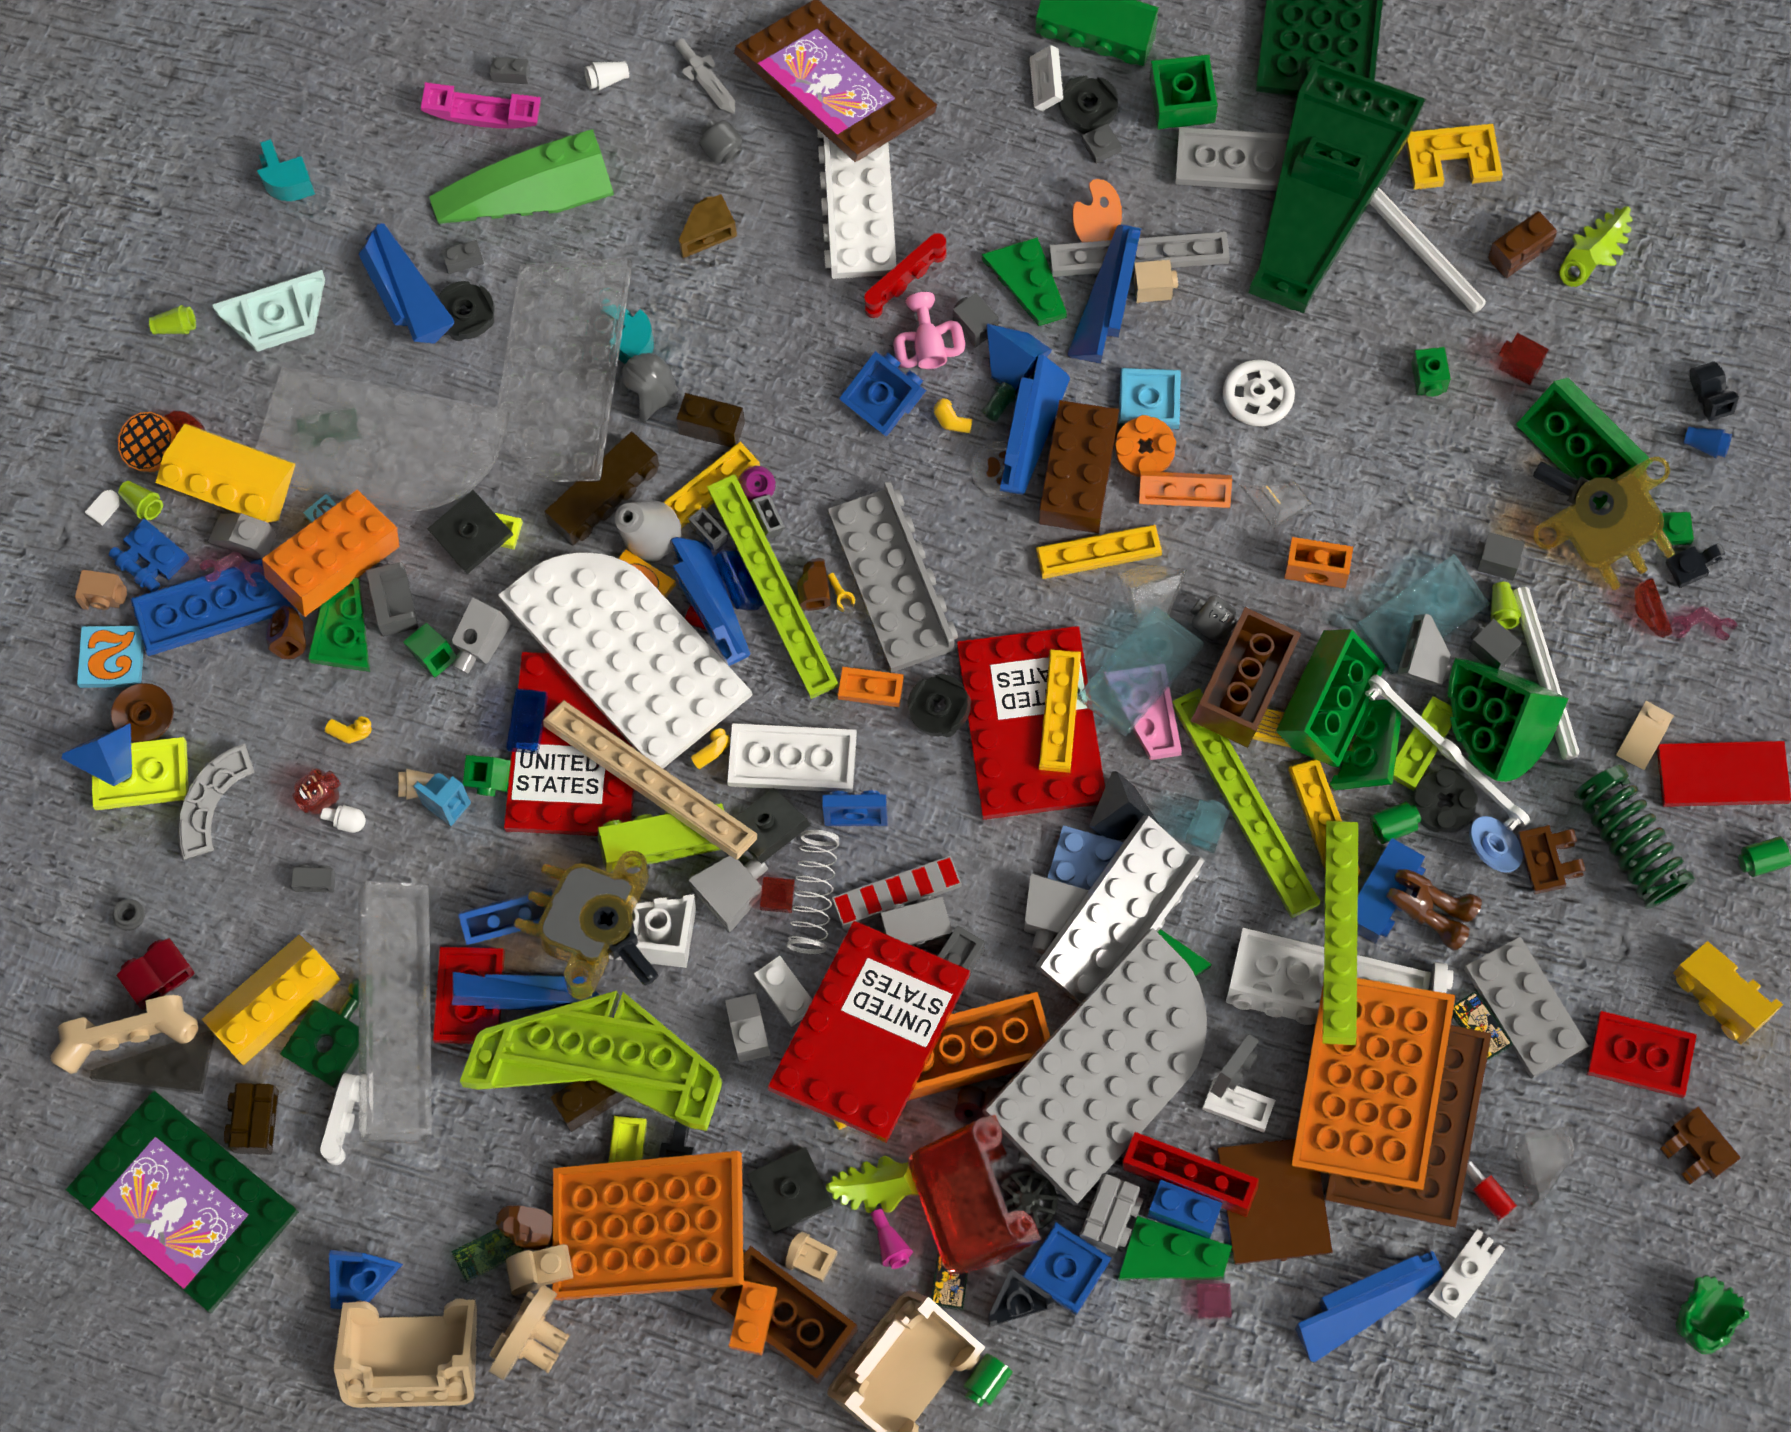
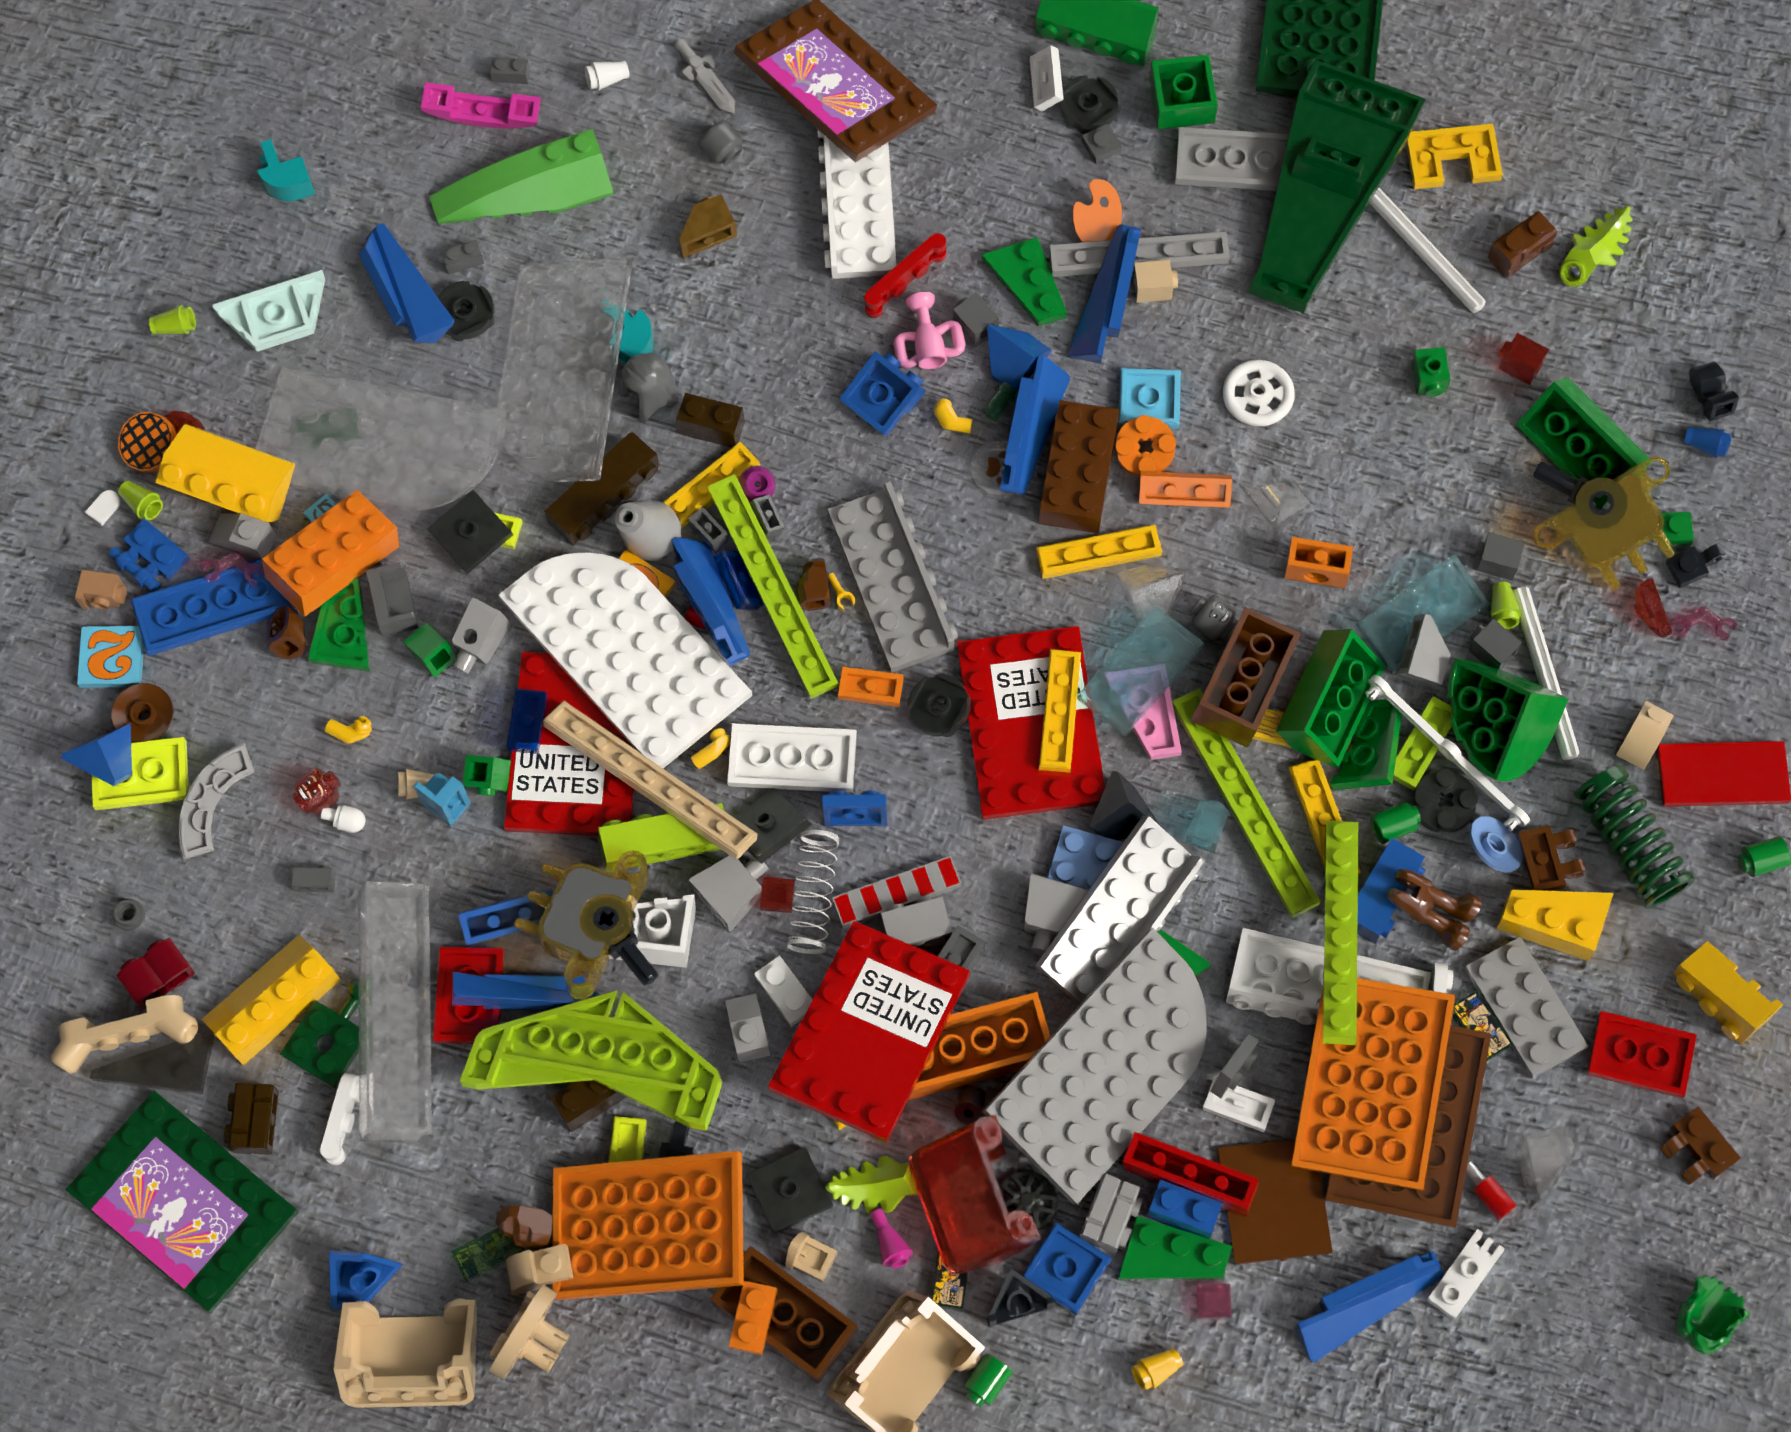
none -> yellow cone [1131,1348,1183,1391]
none -> yellow wedge [1496,890,1613,961]

